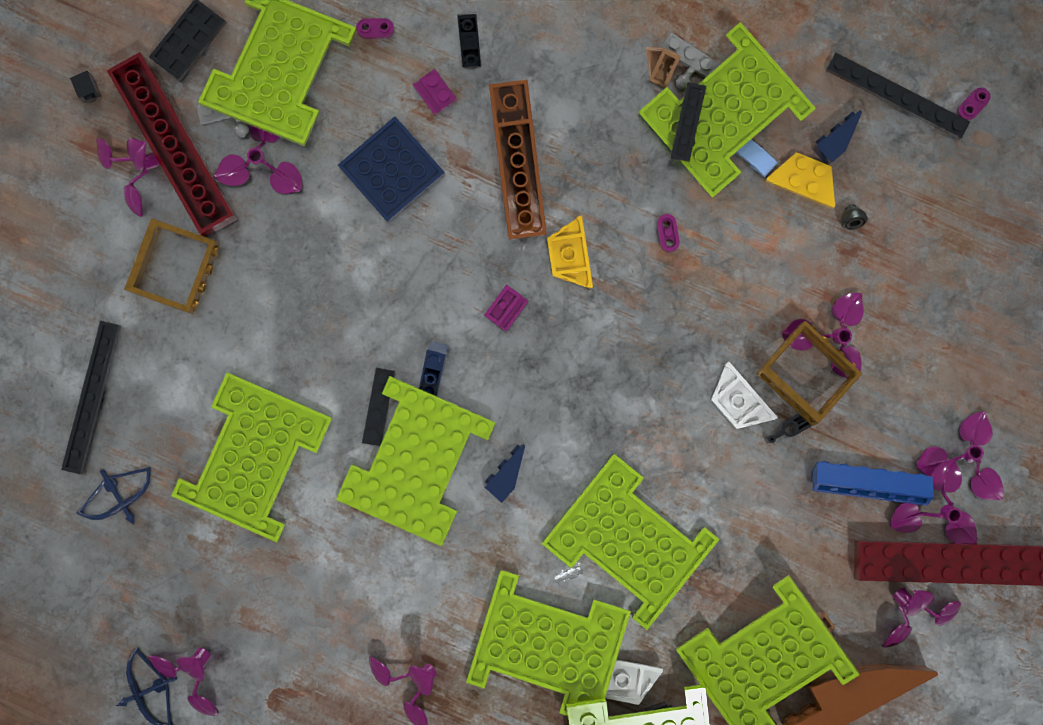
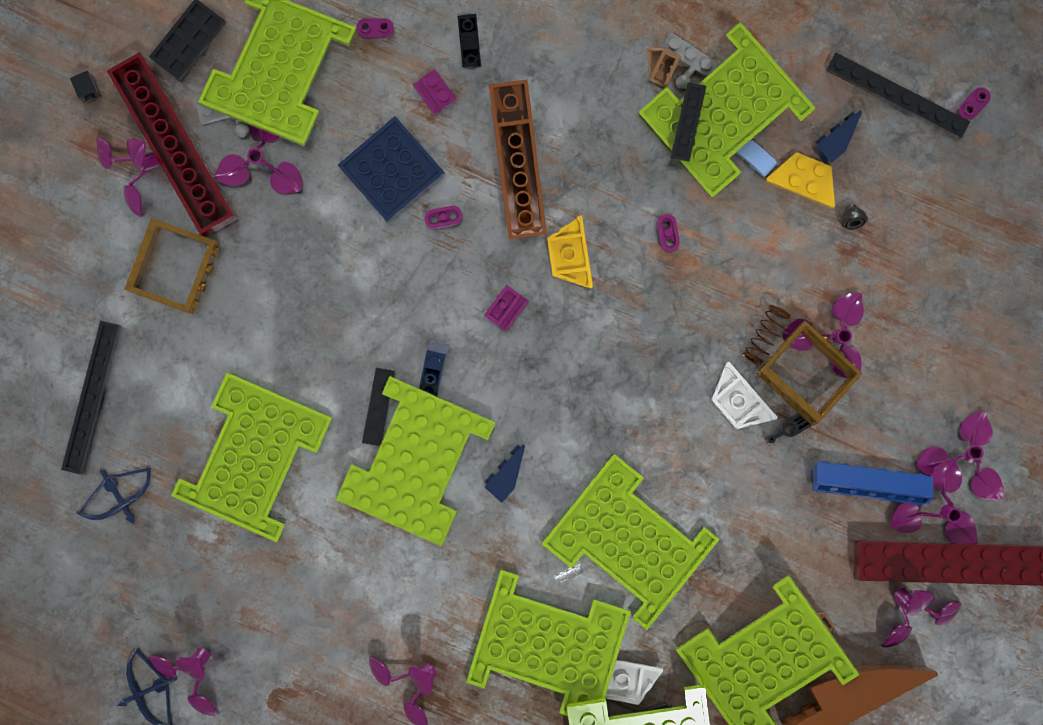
none -> magenta plate [425,206,463,229]
none -> reddish brown piece [742,305,791,366]

